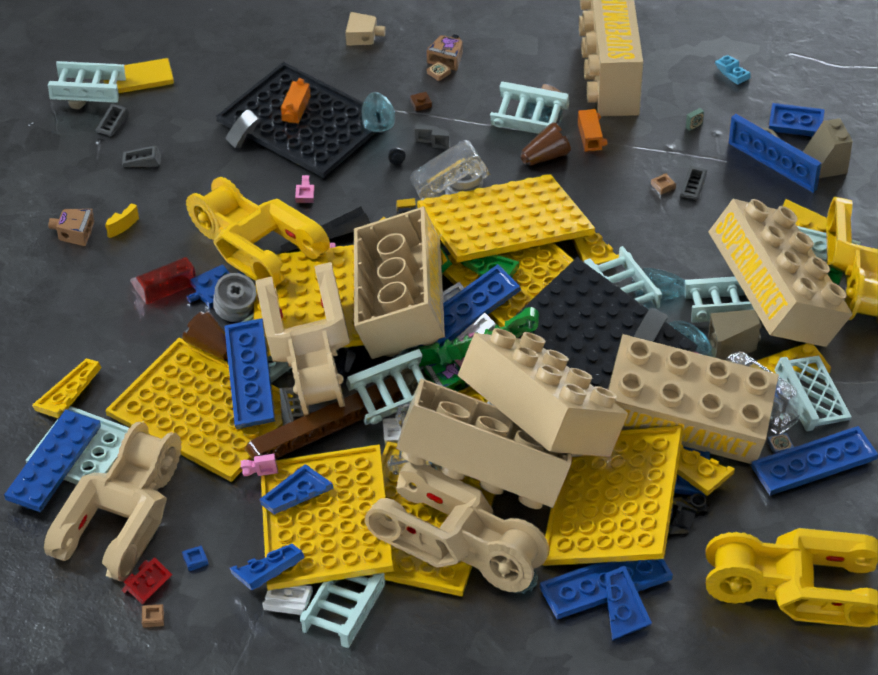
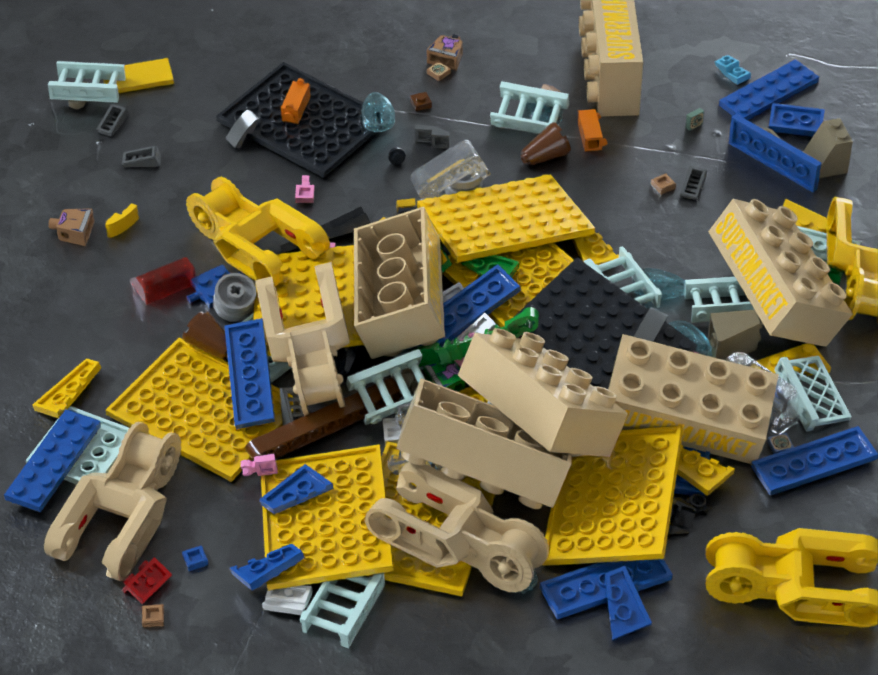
tan torso [346,12,386,45] -> none
none -> blue plate [719,59,819,120]

